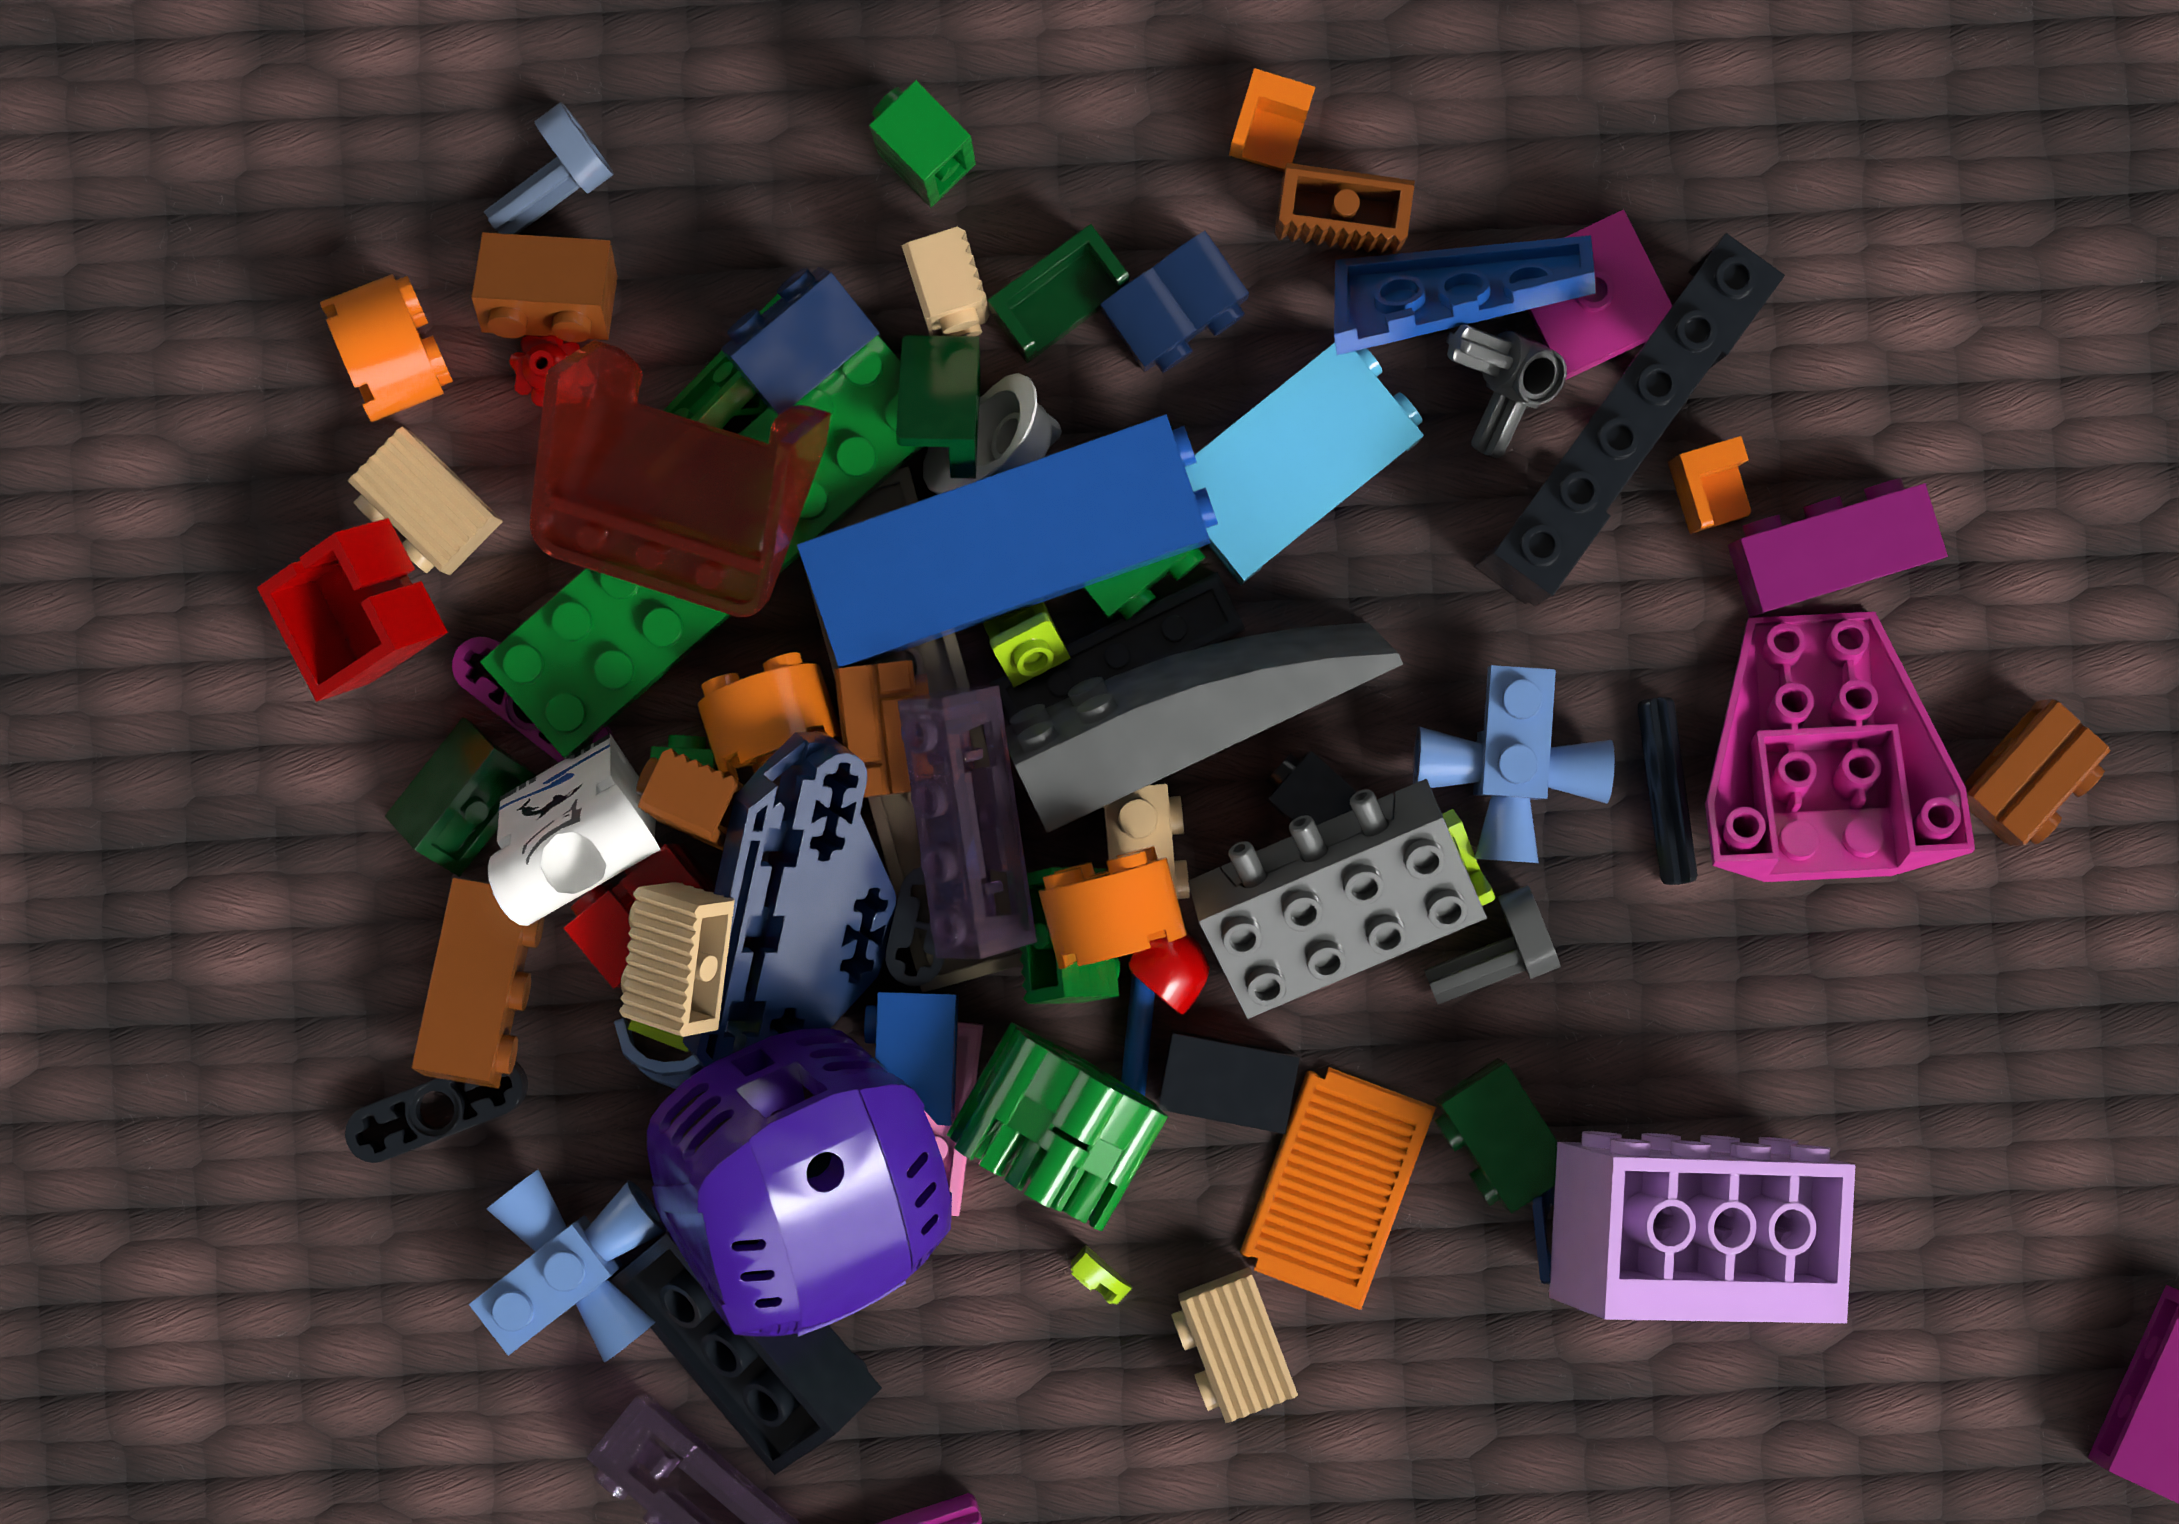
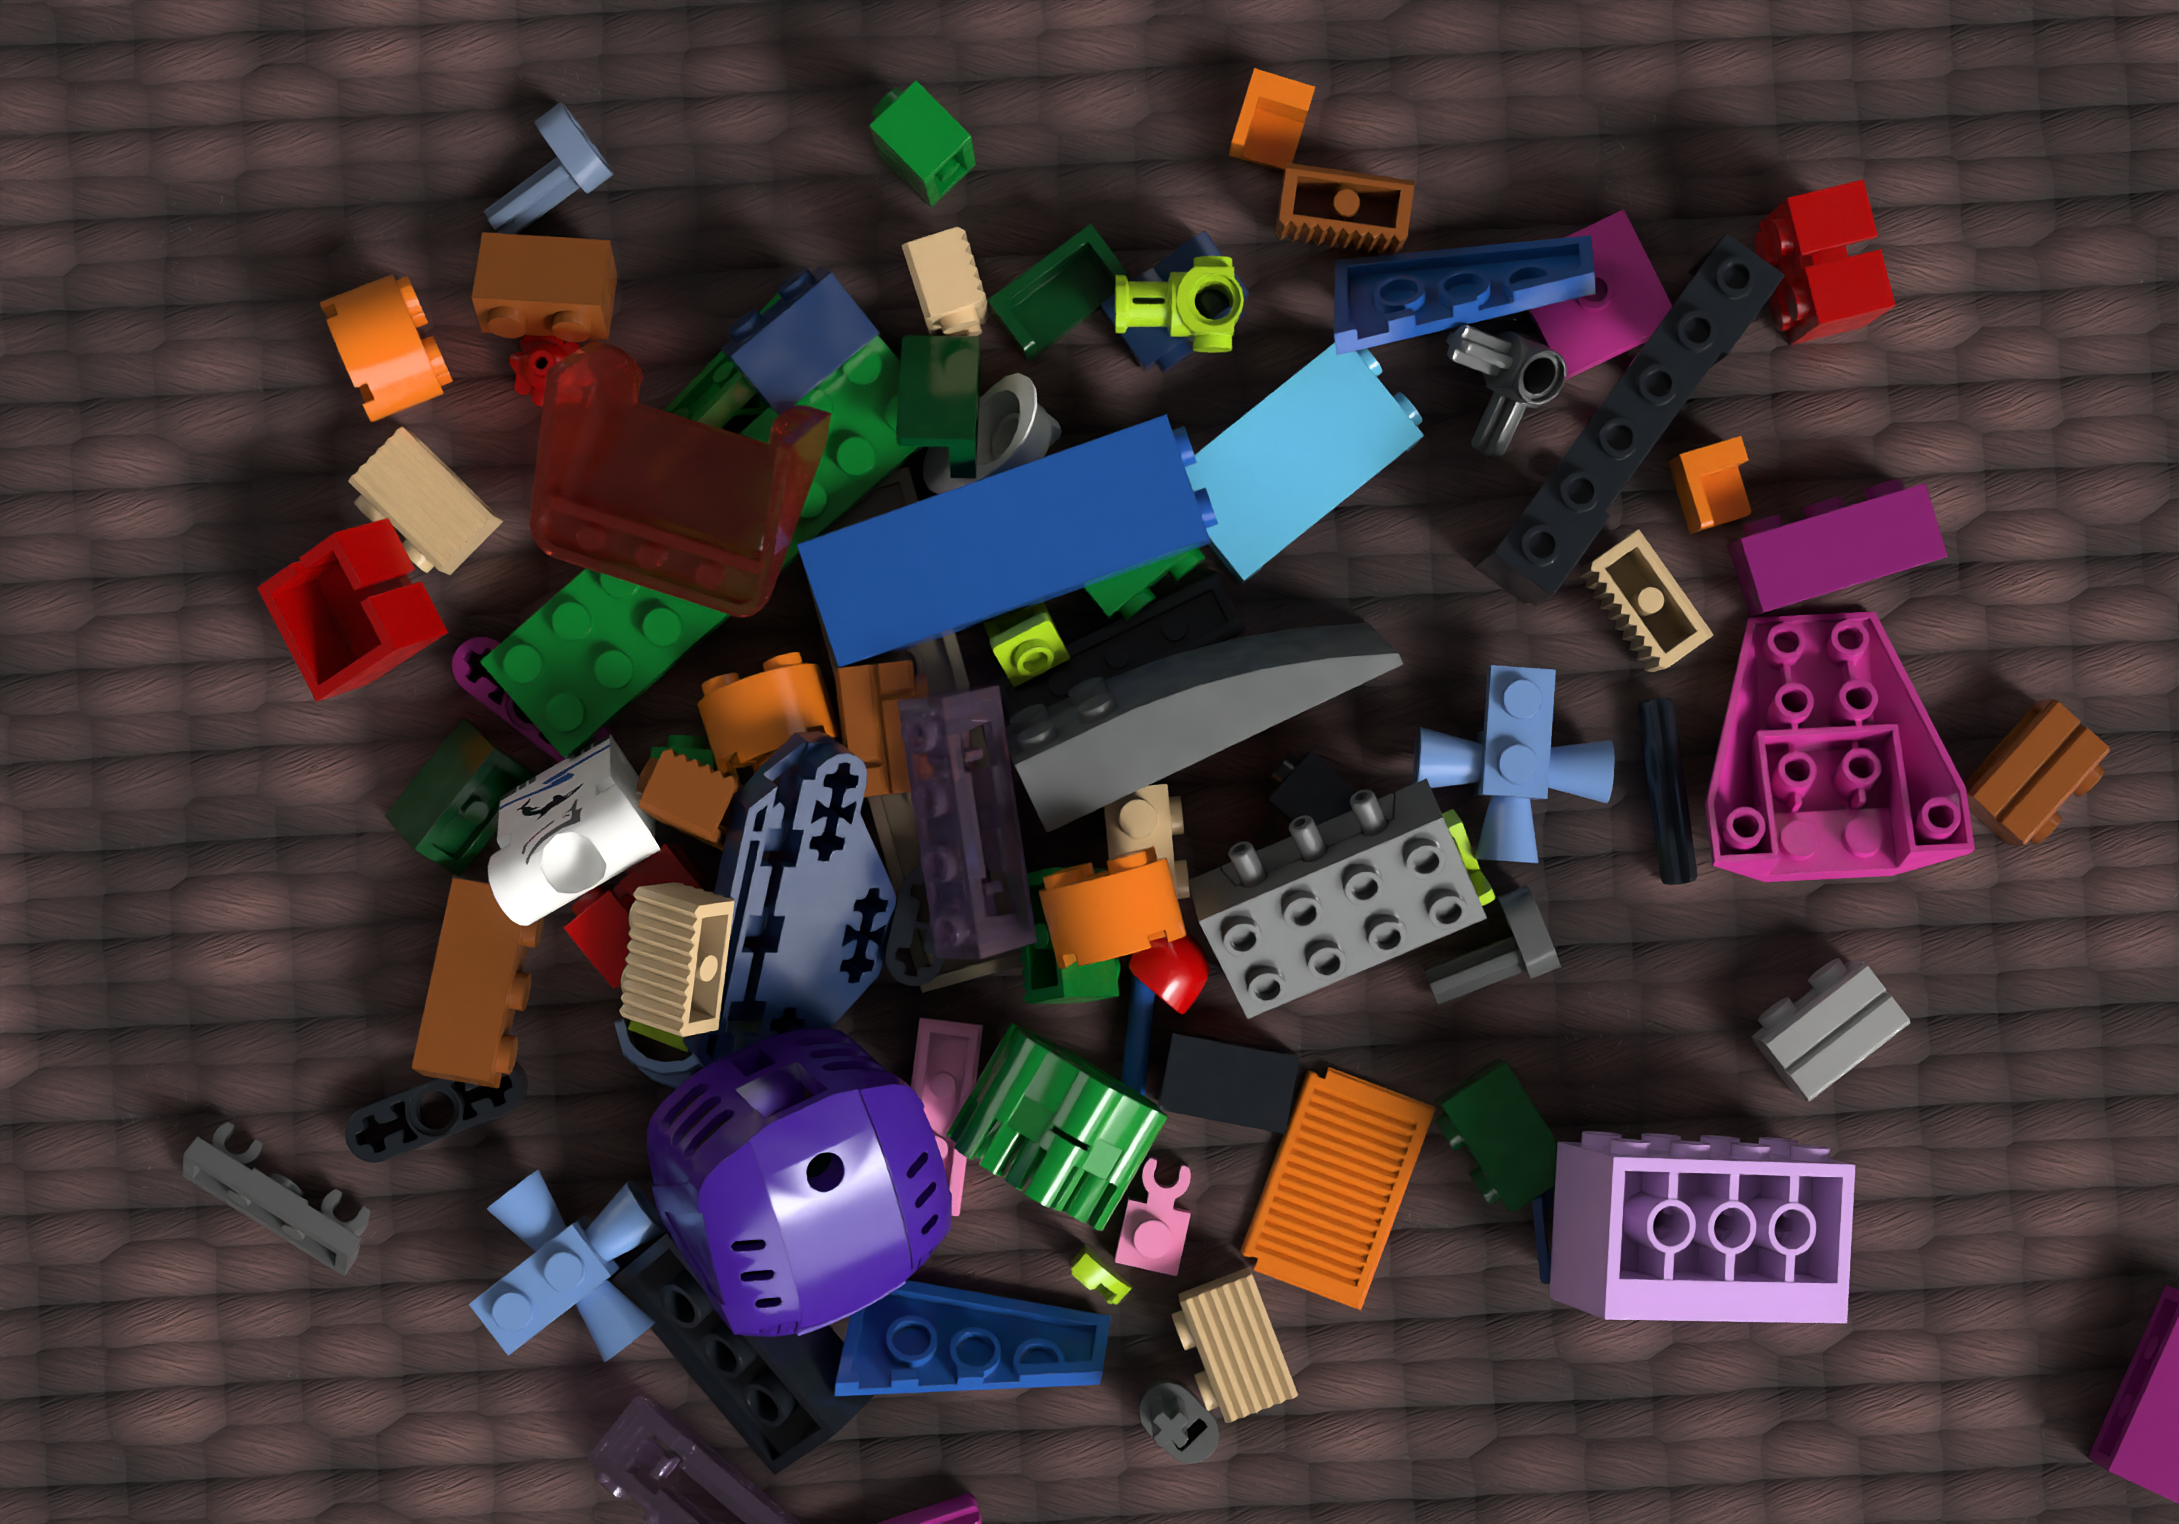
blue slope [864,992,959,1126] -> none
none -> dark grey plate [182,1122,370,1277]
none -> blue wing [834,1280,1111,1396]
none -> bright pink plate [1114,1156,1191,1276]
none -> lime connector [1115,256,1244,353]
none -> dark grey piece [1139,1377,1219,1464]
none -> tan brick [1579,529,1714,672]
none -> light grey brick [1751,958,1911,1102]
none -> red piece [1755,179,1896,346]

